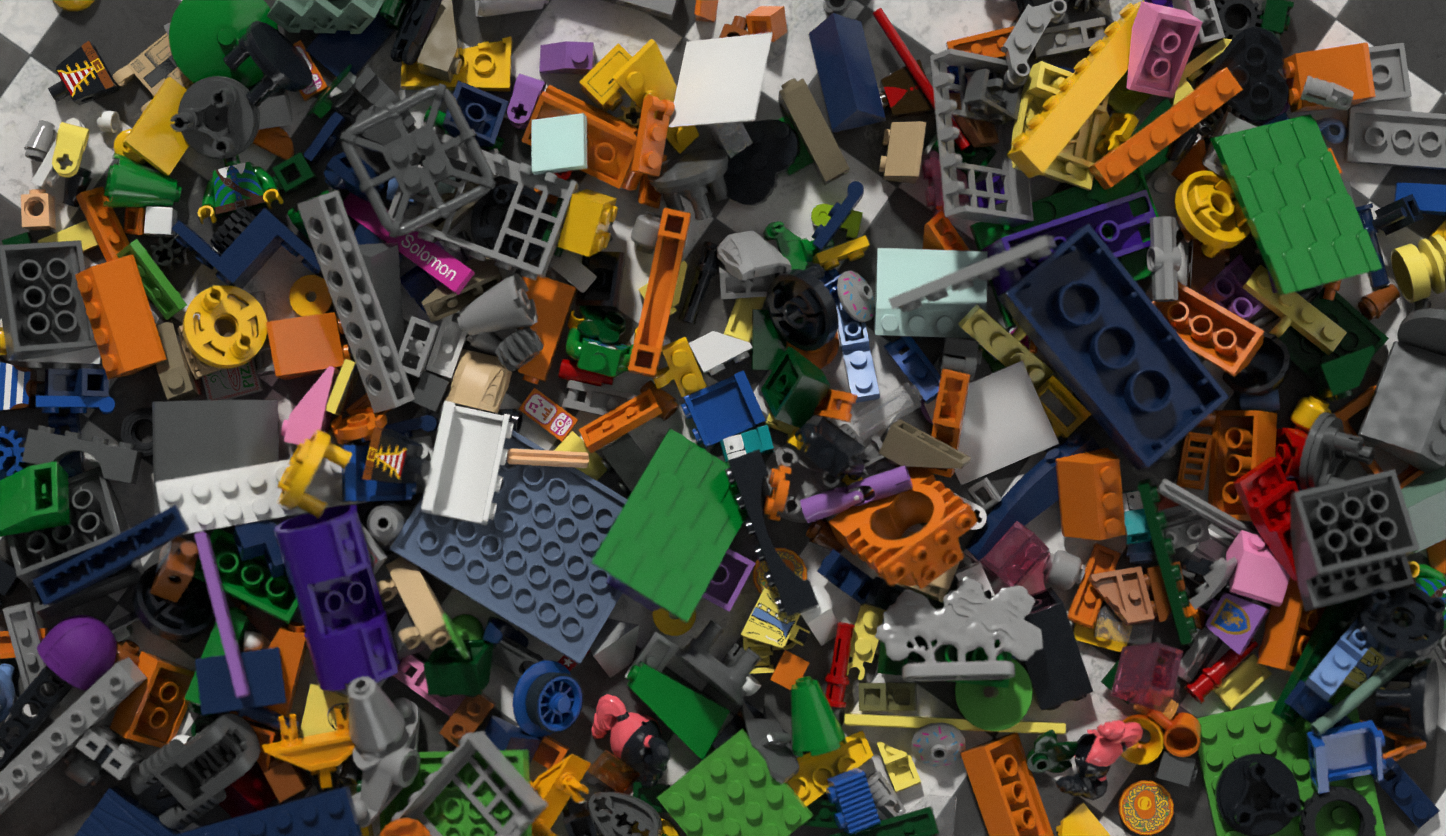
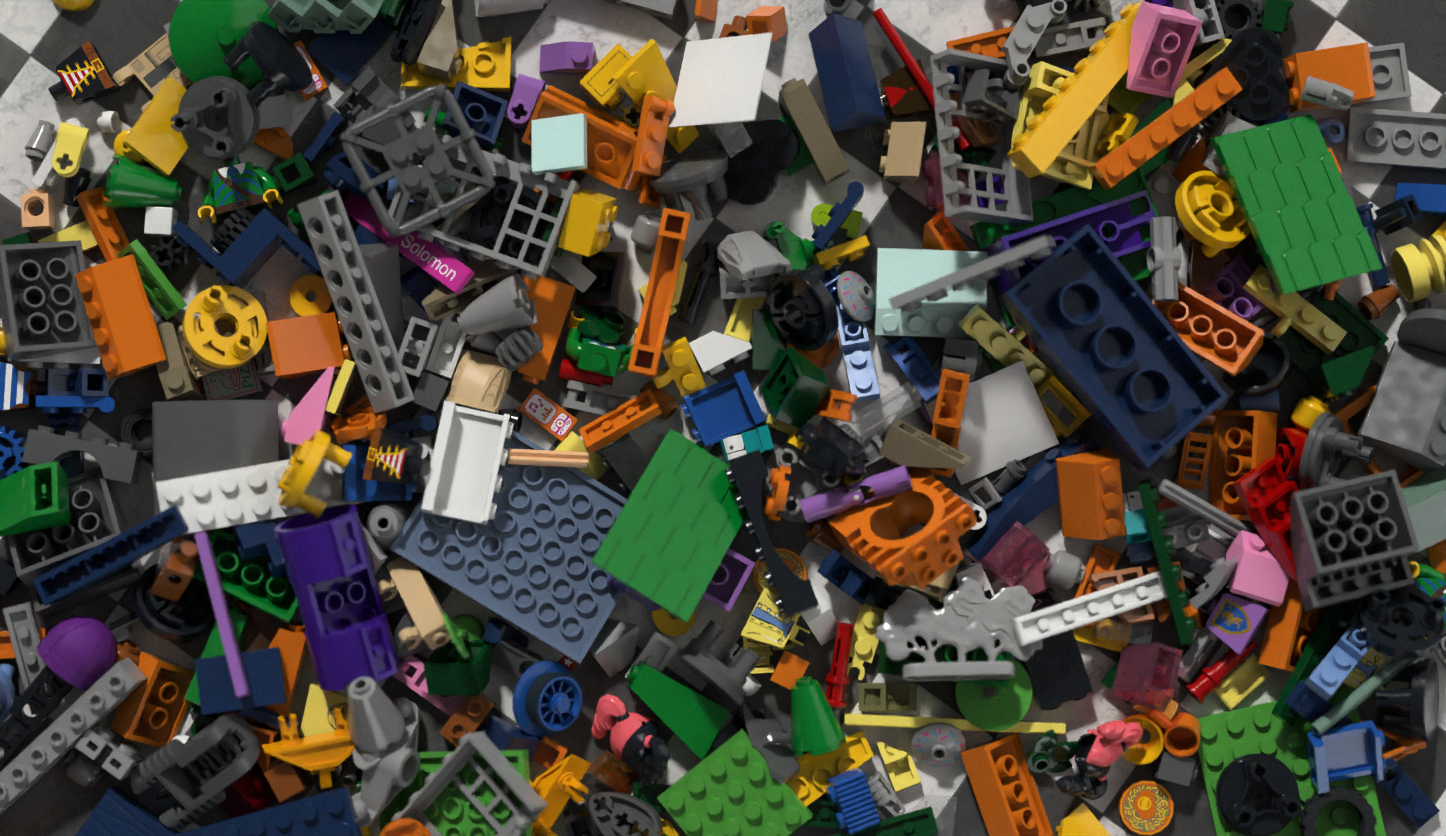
orange slope [124,207,145,235] -> none
white hinge [244,631,264,652] -> none
piece [307,64,357,119] -> none
none -> dark grey pin [992,459,1026,494]
none -> white tile [1011,571,1168,646]

